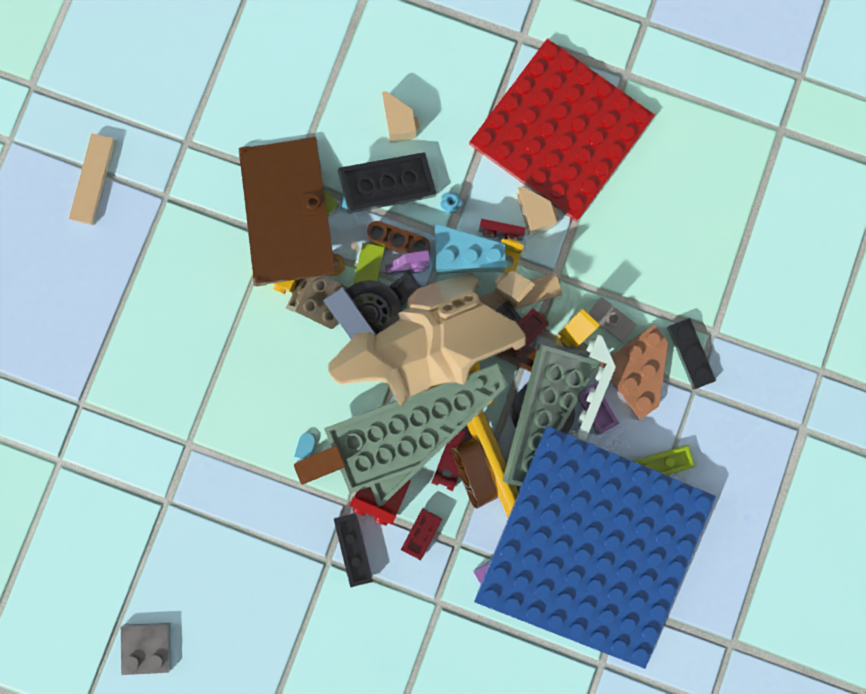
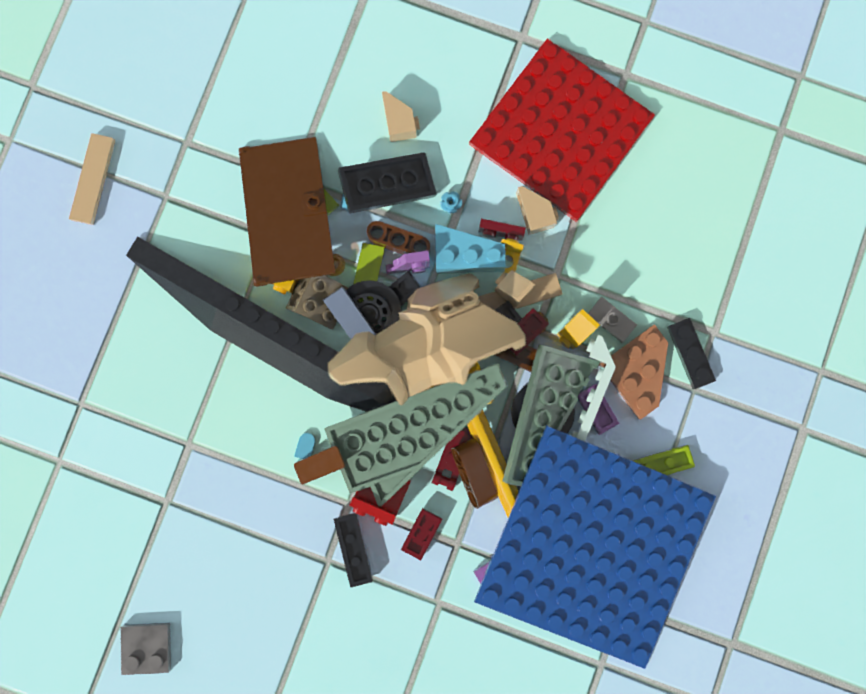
none -> black wedge [126,236,397,412]

